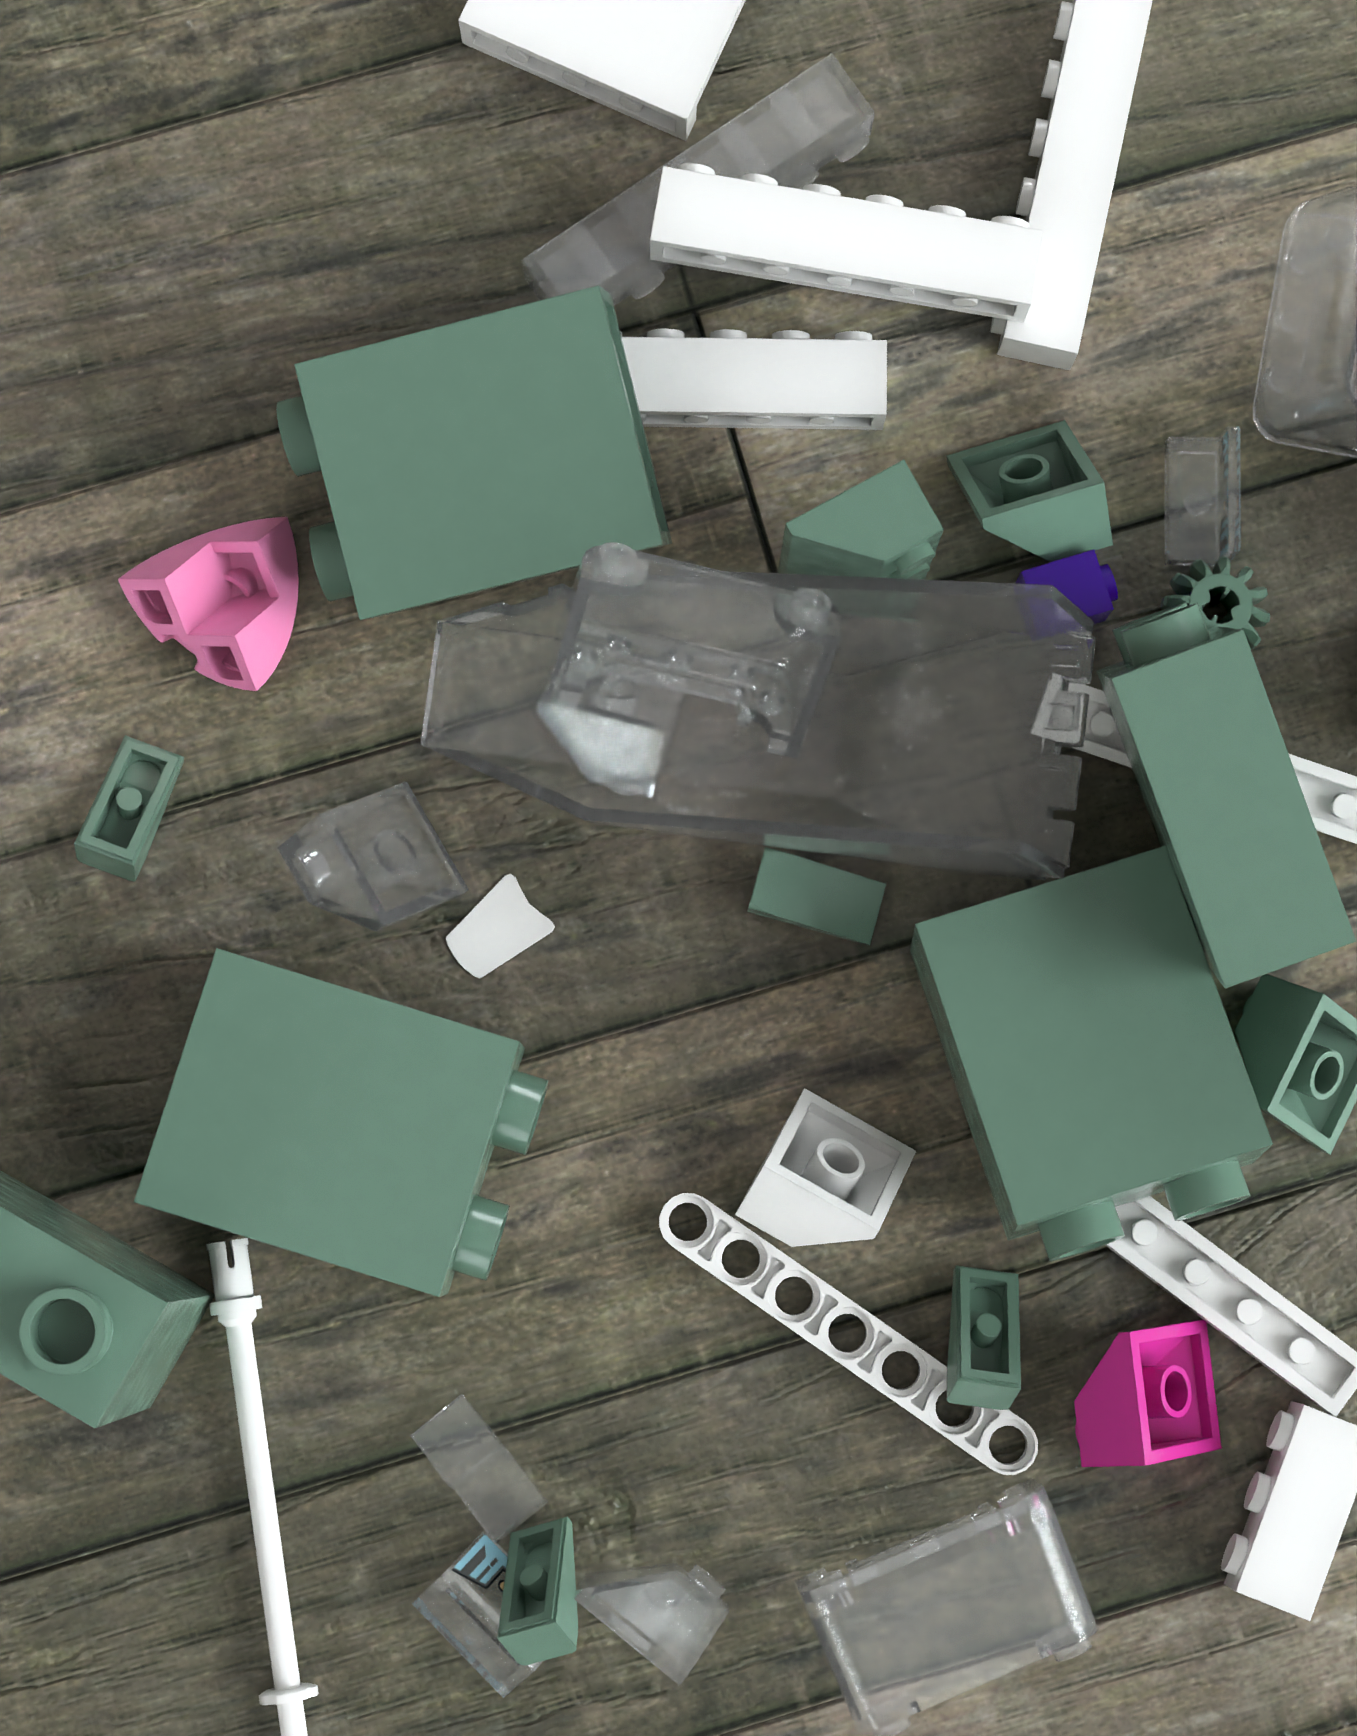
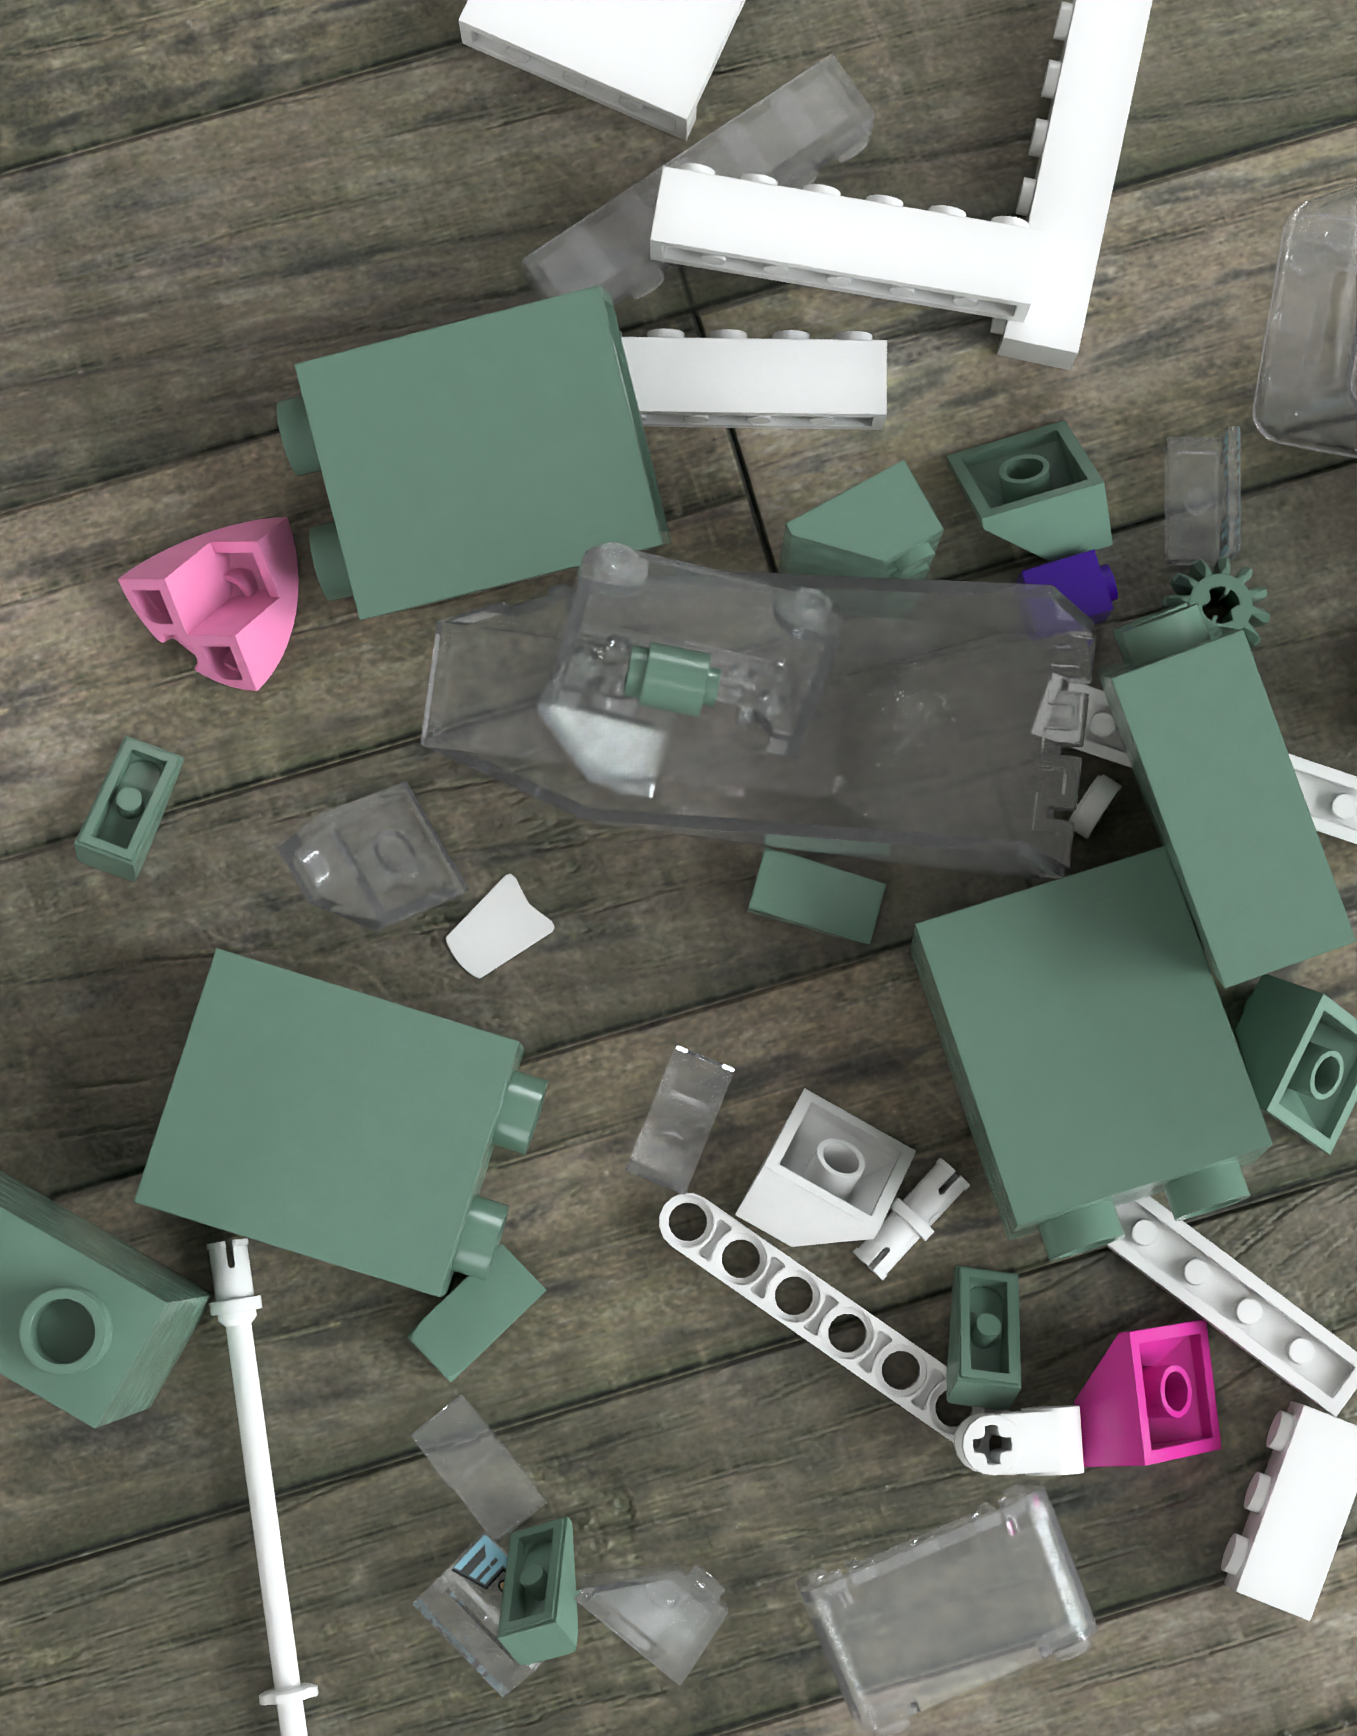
none -> sand green slope [406,1244,547,1382]
none -> sand green brick [623,641,721,717]
none -> clear slope [625,1045,735,1195]
none -> white pin [853,1158,970,1281]
none -> white piece [954,1405,1084,1476]
none -> white tile [1068,774,1122,839]

